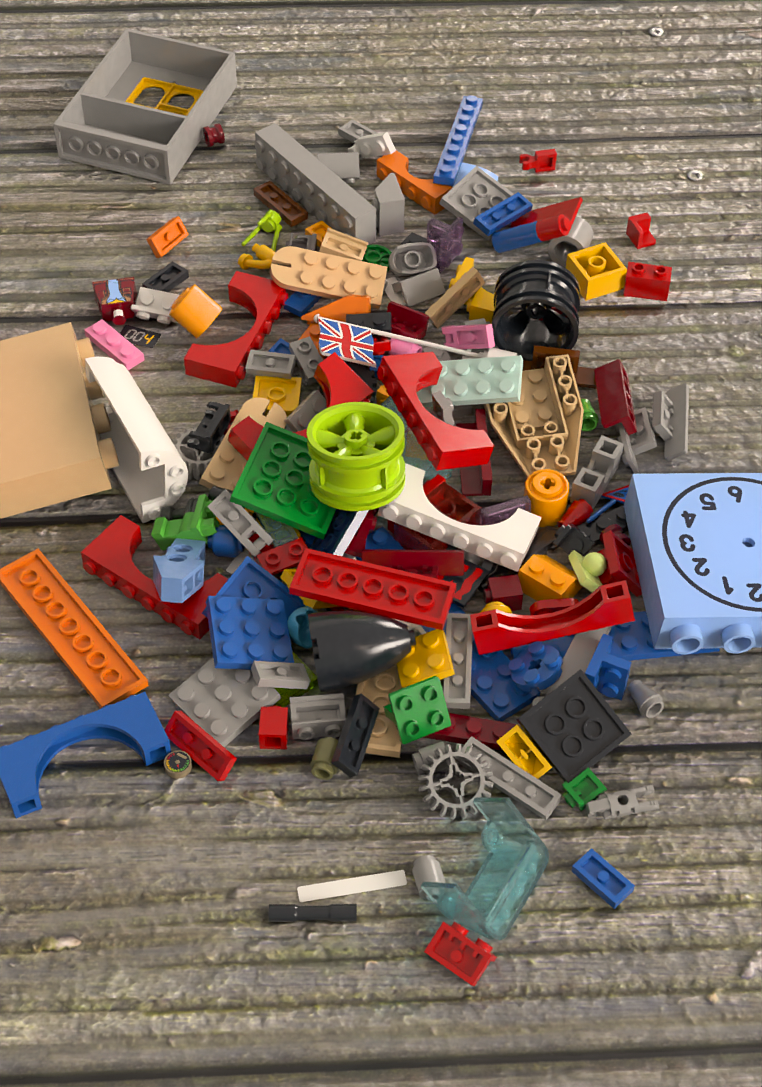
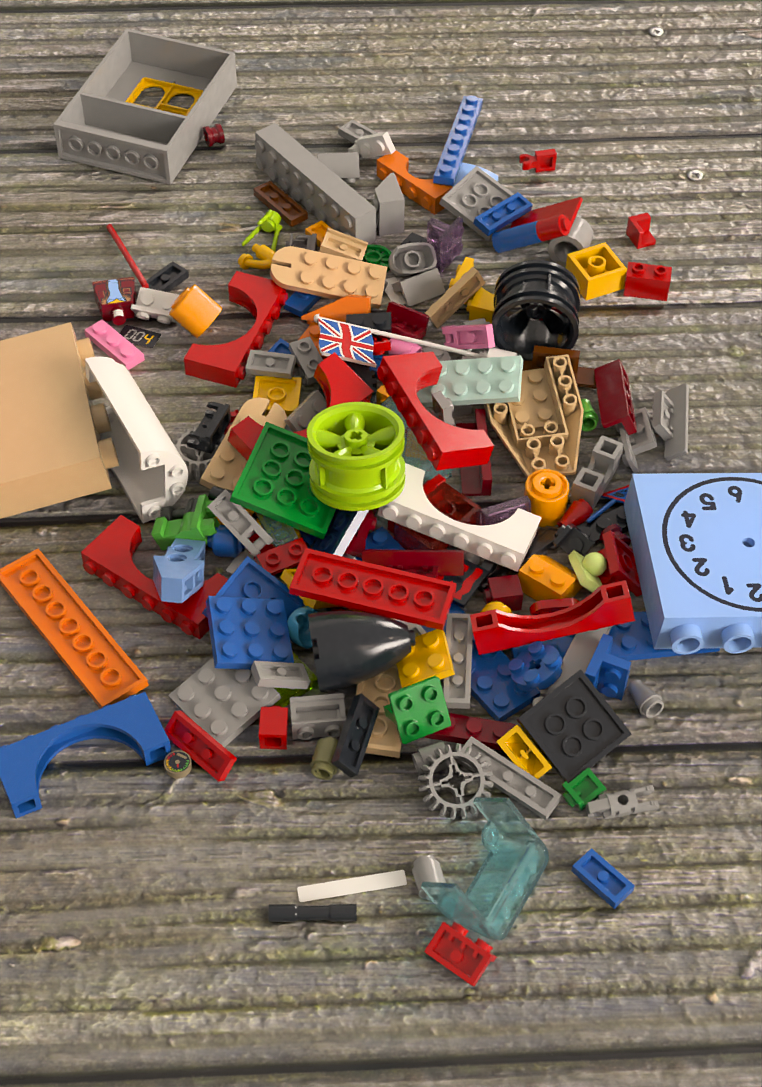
orange plate [146,216,189,258] -> none
none -> red axle [106,224,149,288]

